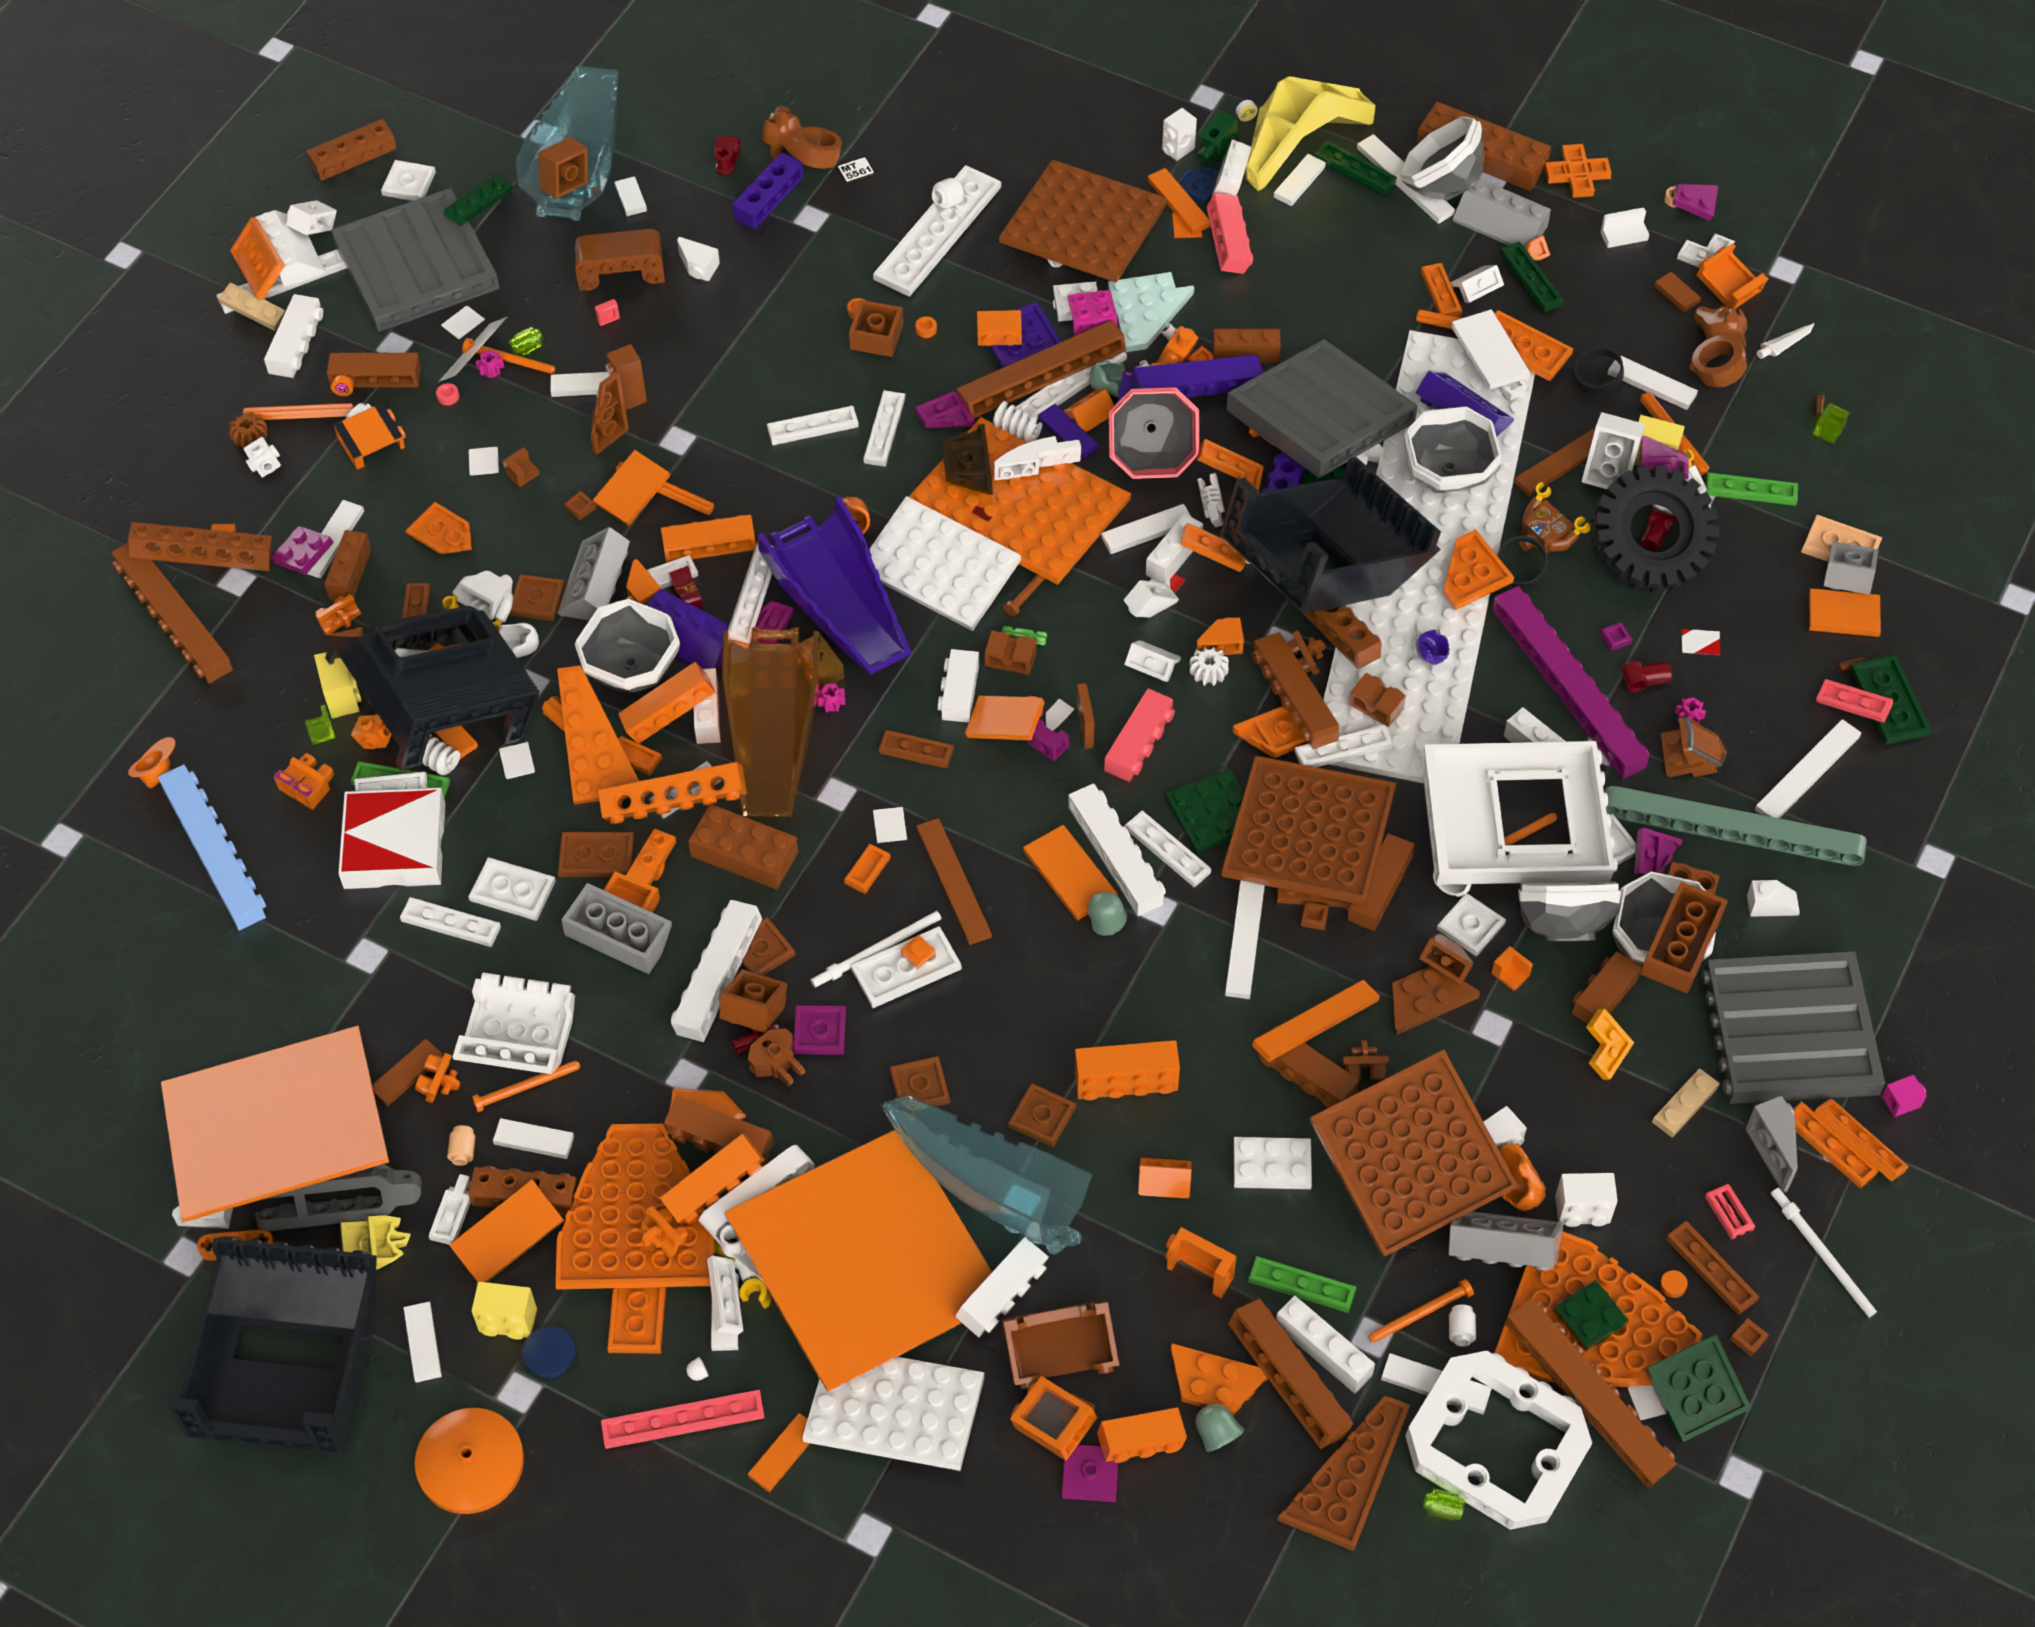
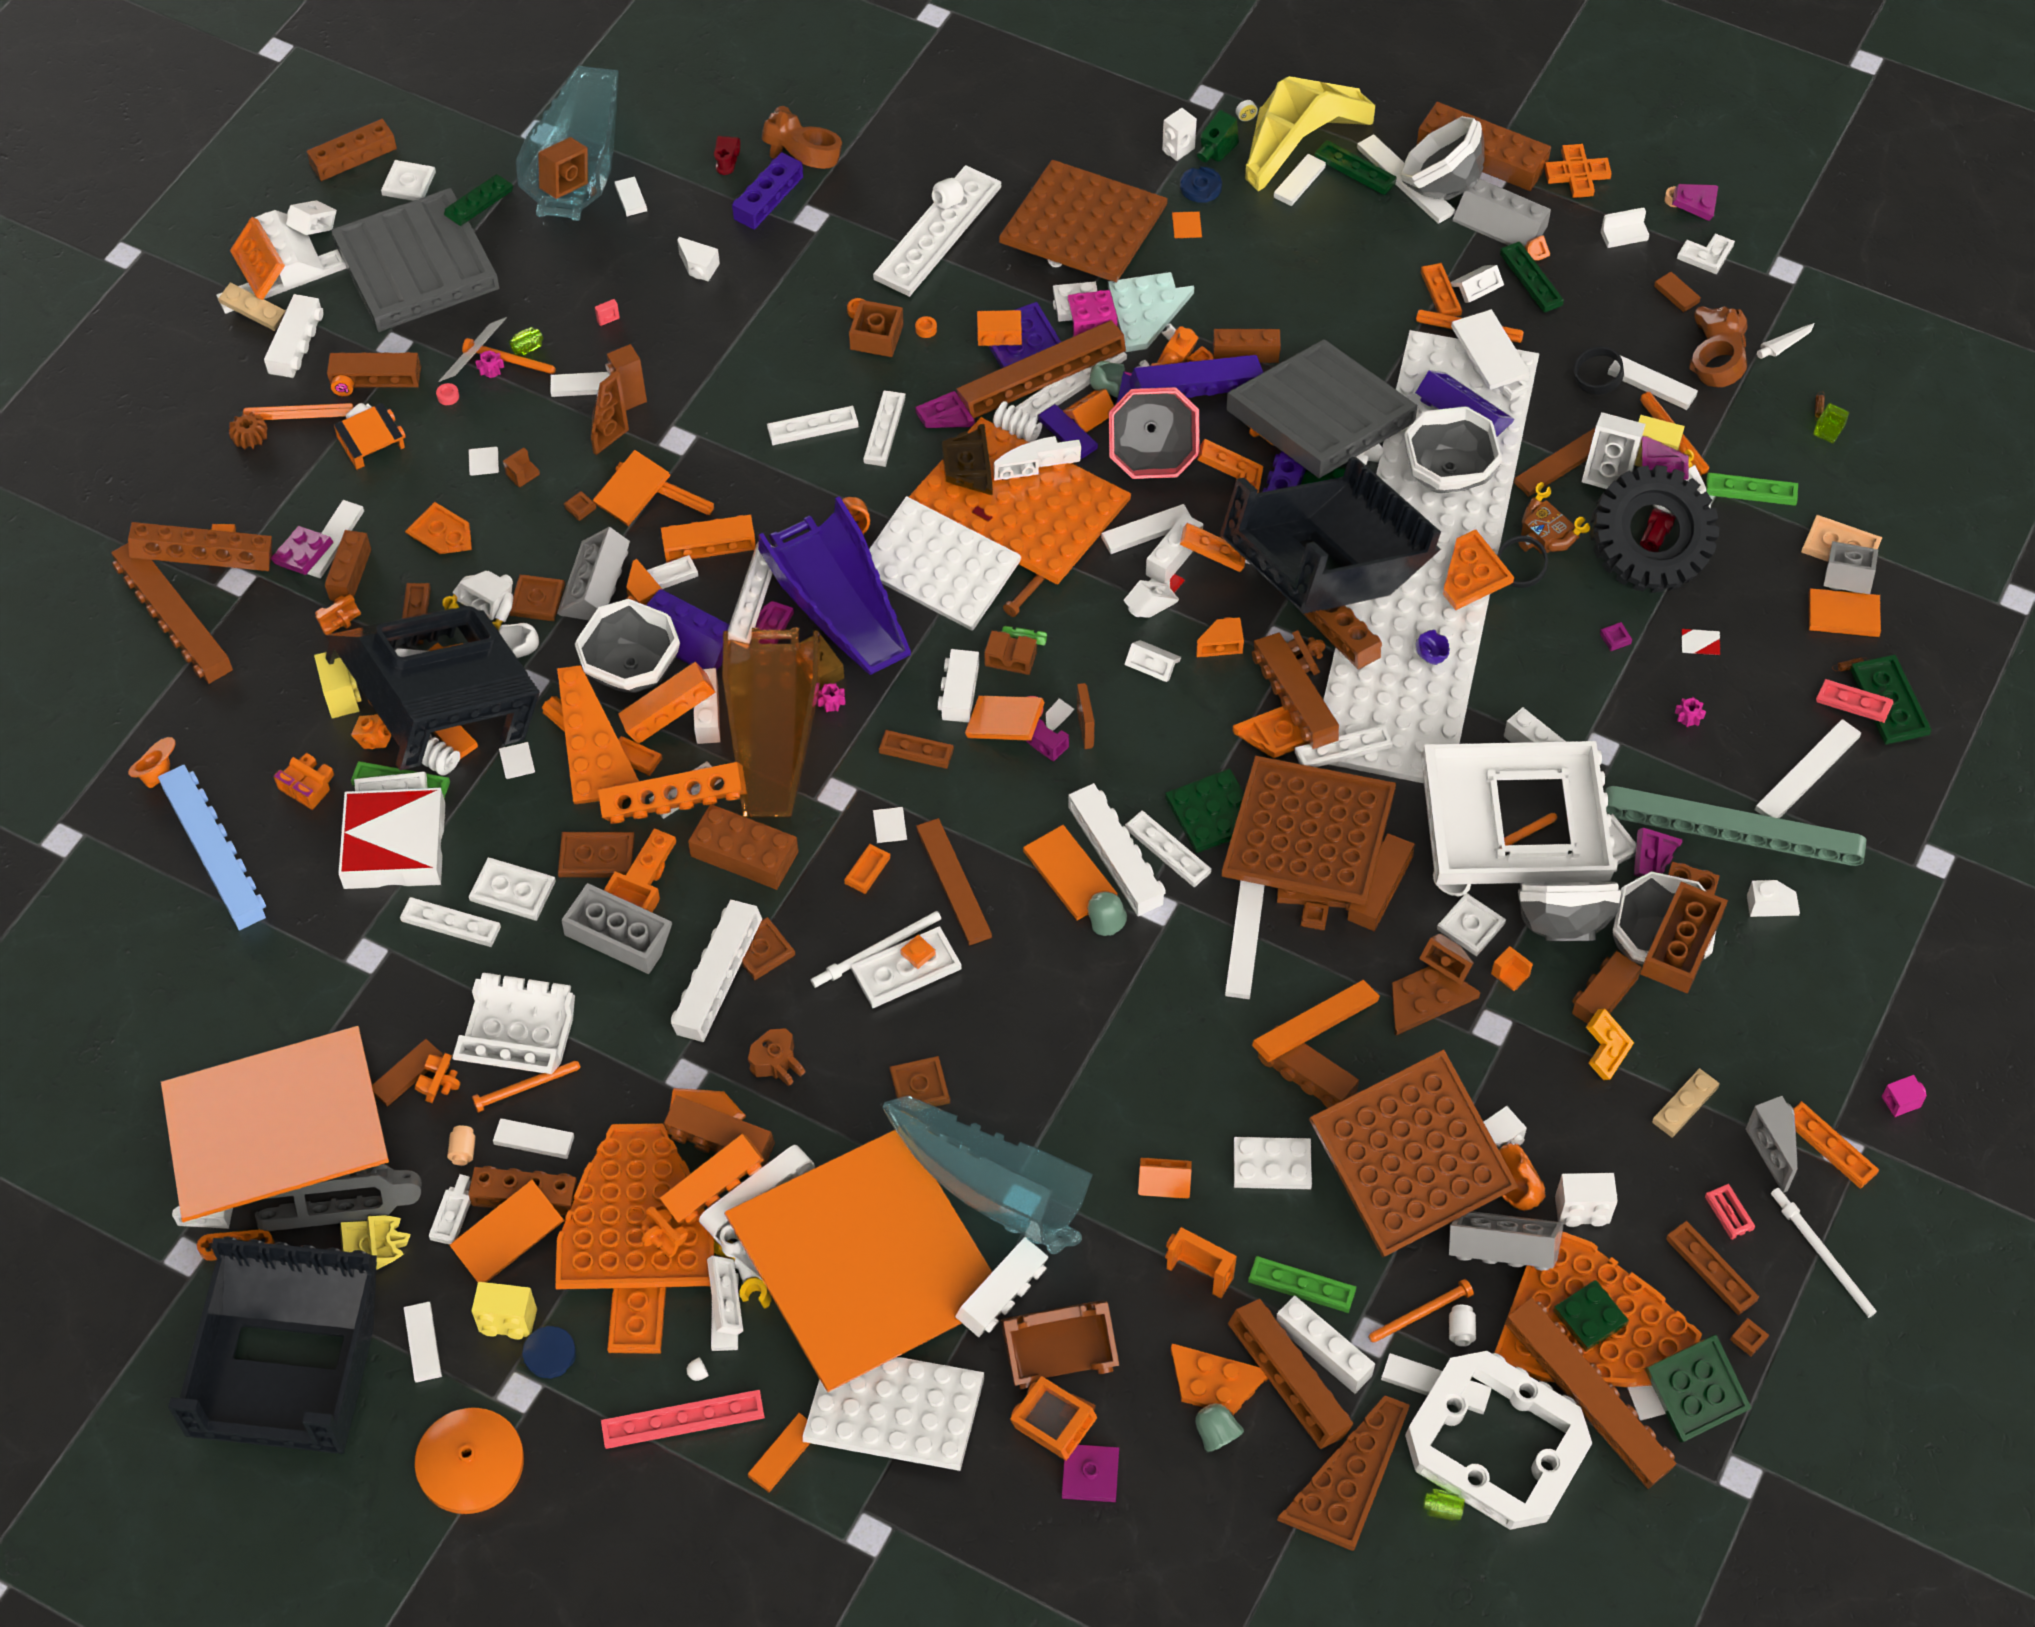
white brick [243,437,281,478] -> none
clear neon green panel [305,705,336,745] -> none
white sticker [441,306,485,339] -> none
dark orange windscreen [575,229,665,291] -> none
dark red leg [669,566,703,608] -> none
dark orange brick [719,969,787,1032] -> none
dark red axle [731,1024,780,1055] -> none
magenta plate [793,1005,846,1055] -> none
sticker [835,155,877,184] -> none
dark orange tile [1008,1083,1076,1148] -> none
orange brick [1075,1040,1180,1100] -> none
orange brick [1097,1407,1187,1463] -> none
coral brick [1104,689,1175,782] -> none
orange tile [1147,168,1211,235] -> none
white gear [1190,646,1229,686] -> none
white hinge [1197,473,1225,528] -> none
coral brick [1207,193,1253,274] -> none
white brick [1212,139,1252,196] -> none
dark orange hips [1341,1040,1389,1080] -> none
dark orange brick [1349,673,1406,727] -> none
magenta brick [1493,586,1649,780] -> none
orange tile [1495,310,1573,381] -> none
dark red piece [1622,661,1672,692] -> none
orange tile [1660,1270,1688,1298] -> none
dark orange piece [1661,717,1727,778] -> none
orange panel [1697,243,1768,309] -> none
dark grey panel [1701,951,1885,1104] -> none
orange tile [1814,1098,1909,1182] -> none

